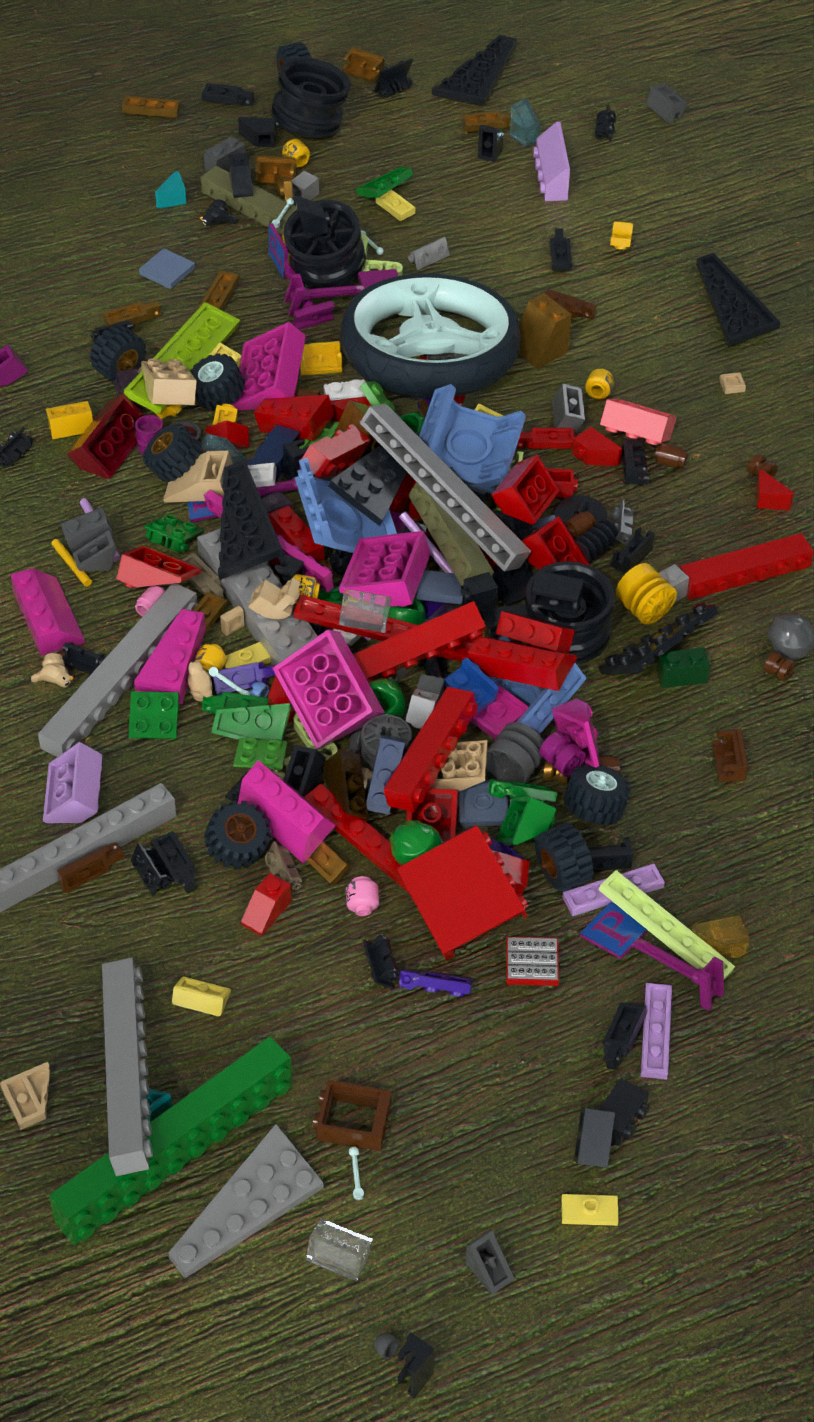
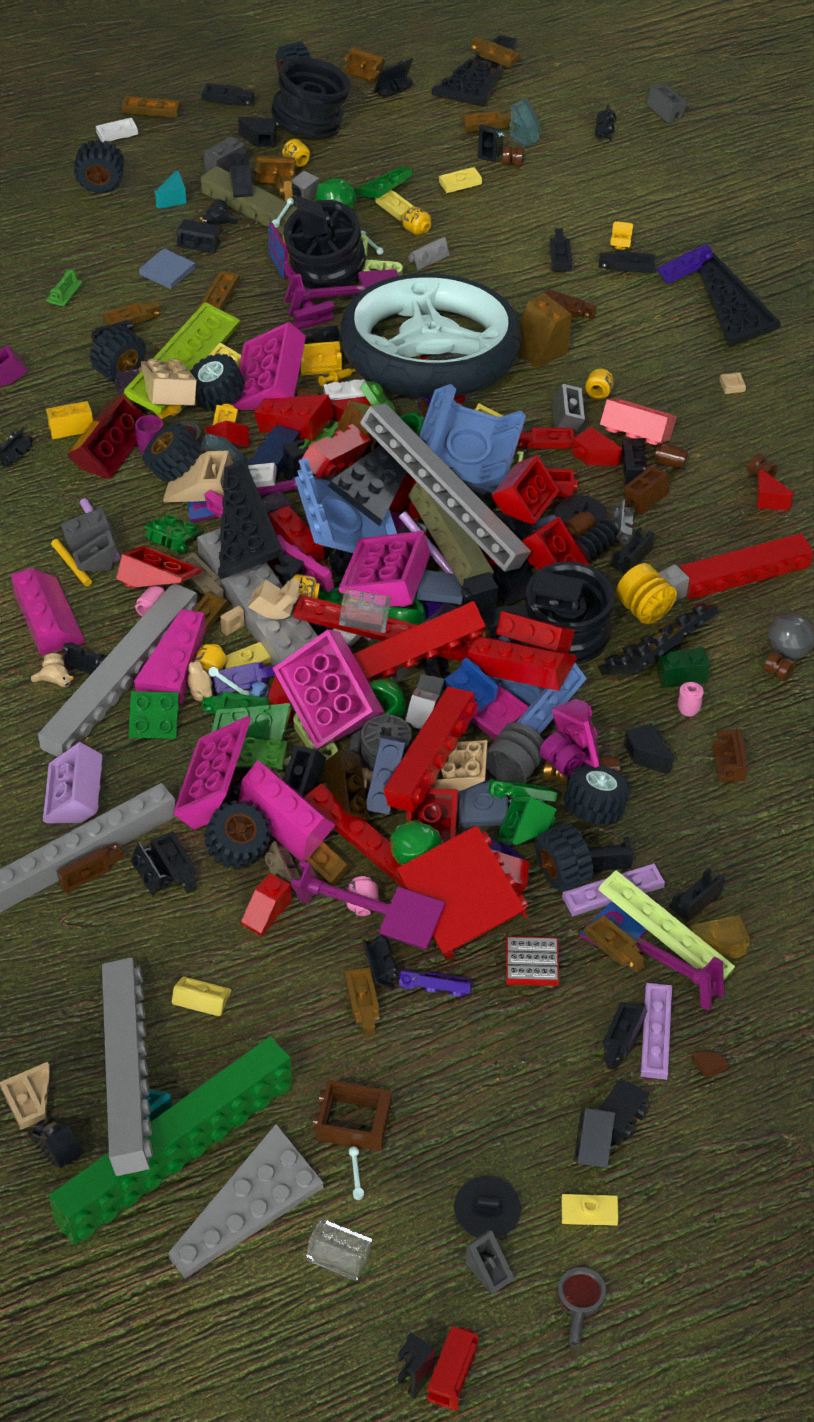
dark grey hinge [374,1333,400,1360] -> none
lavender slope [533,122,570,201] -> none
none -> black slope [28,1118,84,1168]
none -> bright green hinge [46,269,83,307]
none -> black wheel [74,139,124,193]
none -> white plate [96,118,138,142]
none -> dark pink slope [173,716,251,830]
none -> black hinge [177,219,222,254]
none -> magenta piece [291,860,445,950]
none -> black hinge [301,325,339,344]
none -> green piece [316,177,356,209]
none -> yellow piece [318,368,357,387]
none -> pearl gold hinge [344,967,379,1037]
none -> yellow head [402,206,431,236]
none -> red window [427,1326,479,1412]
none -> light yellow plate [439,167,482,193]
none -> black shield [454,1176,521,1238]
none -> pearl gold hinge [471,36,520,68]
none -> reddish brown wheel [502,145,524,167]
none -> piece [557,1267,606,1347]
none -> pearl gold hinge [584,915,644,973]
none -> black hinge [599,251,655,273]
none -> reddish brown hinge [623,466,669,514]
none -> black slope [624,723,674,774]
none -> dark purple hinge [657,244,713,284]
none -> black hinge [669,868,725,922]
none -> bright pink brick [678,682,704,716]
none -> reddish brown tile [691,1051,729,1079]

